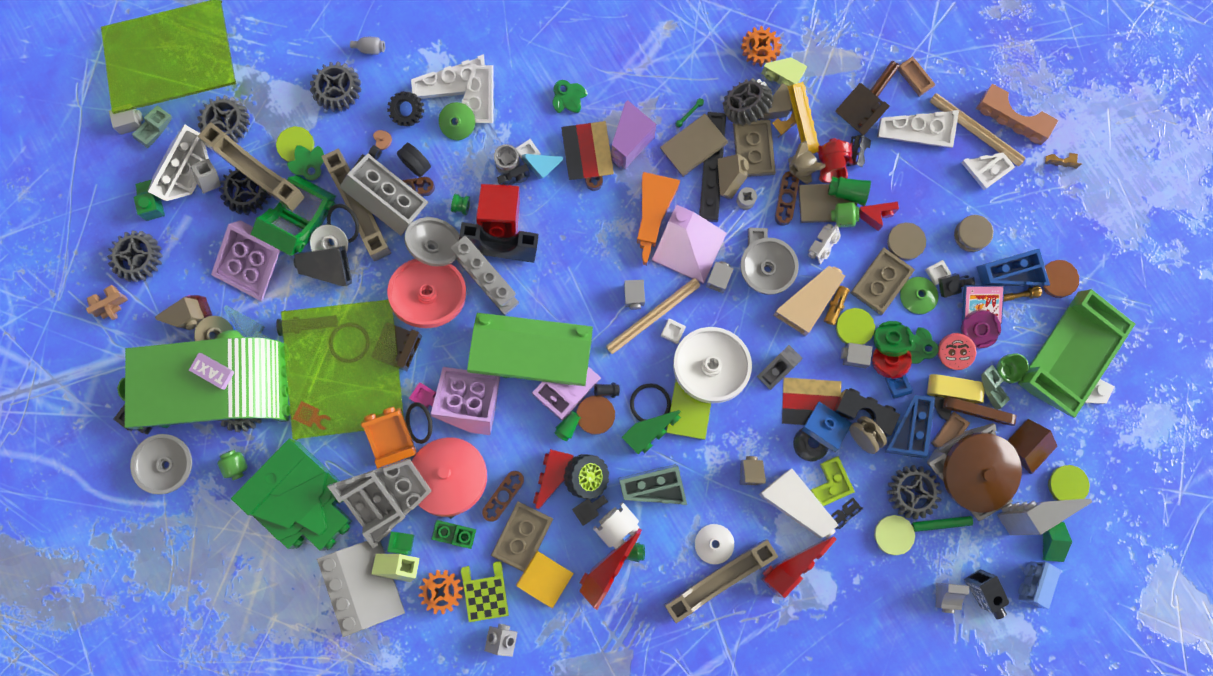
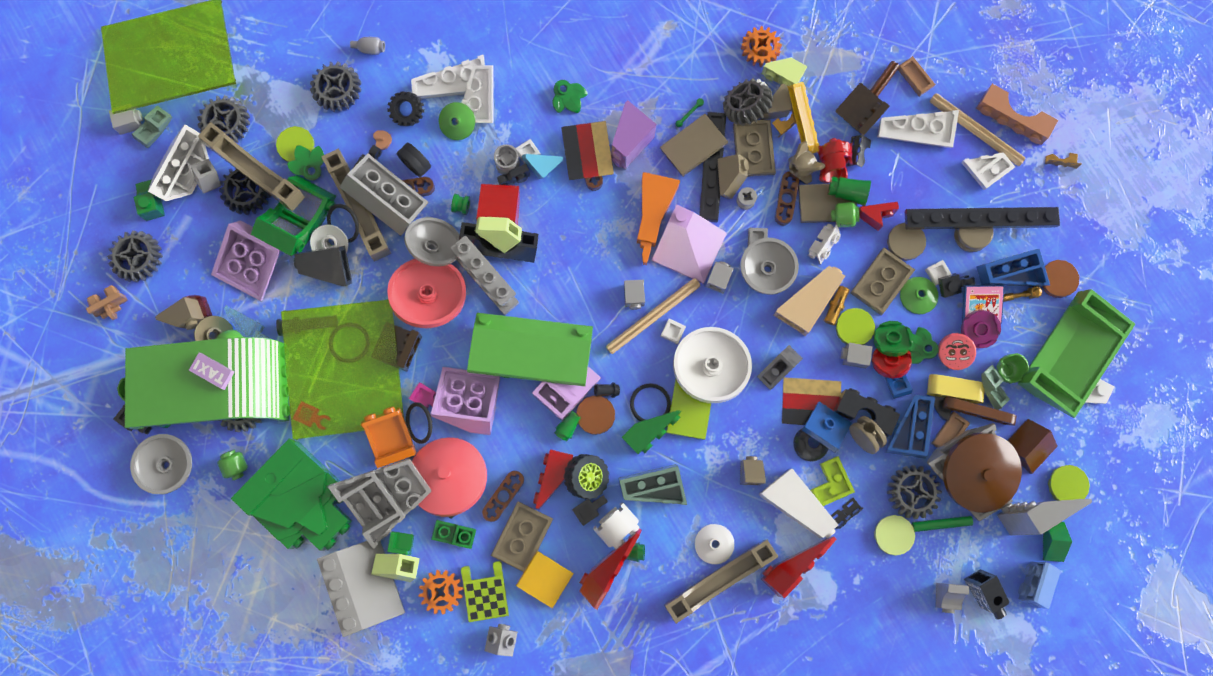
none -> yellowish green slope [475,217,522,253]
none -> black plate [904,207,1060,230]

